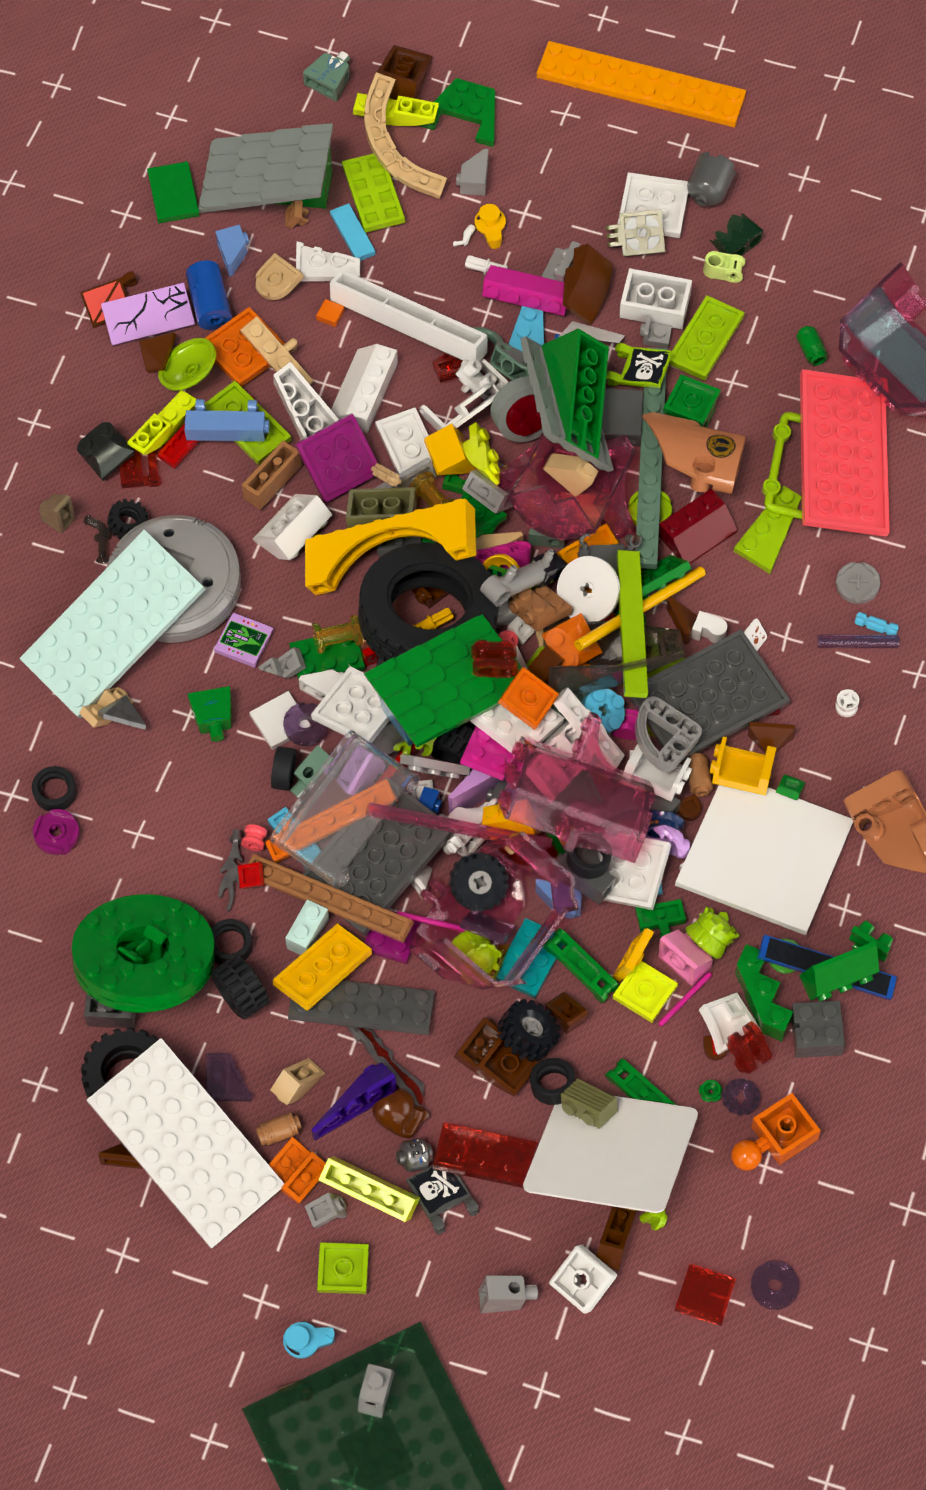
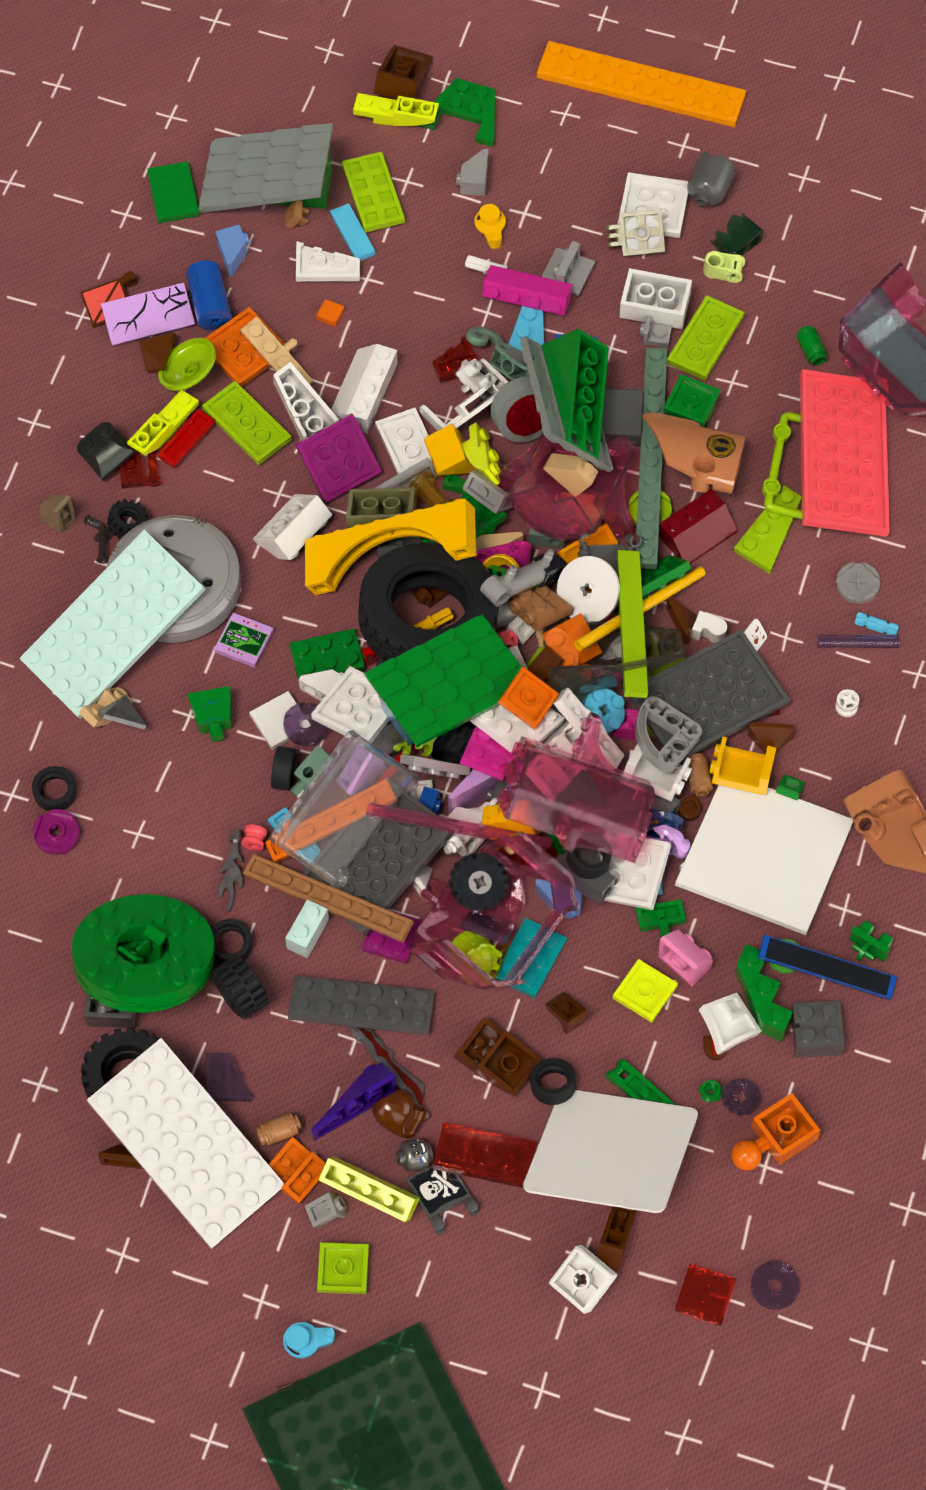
medium blue brick [185,399,270,442] -> none
red tile [238,862,265,889] -> none
medium nougat brick [241,441,302,510] -> none
tan tile [255,253,305,300] -> none
light grey slope [259,647,306,678] -> none
tan slope [271,1058,326,1105] -> none
yellow plate [273,923,372,1011] -> none
sand green torso [303,51,350,102] -> none
clear yellow piece [312,614,363,654] -> none
white brick [330,269,487,362] -> none
light grey torso [358,1364,394,1418] -> none
tan plate [364,72,447,199] -> none
tan axle [371,463,402,487] -> none
dark pink axle [395,911,470,932] -> none
white piece [453,224,475,246] -> none
clear red brick [471,640,518,678] -> none
light grey torso [478,1276,538,1313] -> none
black wheel [497,999,561,1062] -> none
green plate [542,928,619,1003] -> none
white sticker [559,321,625,343] -> none
olive brick [561,1078,618,1129] -> none
reddish brown slope [562,243,613,325] -> none
flag [606,343,672,388] -> none
yellow plate [613,928,654,982] -> none
lime plate [639,1209,667,1231] -> none
dark pink axle [659,972,712,1026] -> none
lime hair [685,906,739,959] -> none
clear red brick [726,1021,772,1075] -> none
green slope [799,941,879,1002] -> none

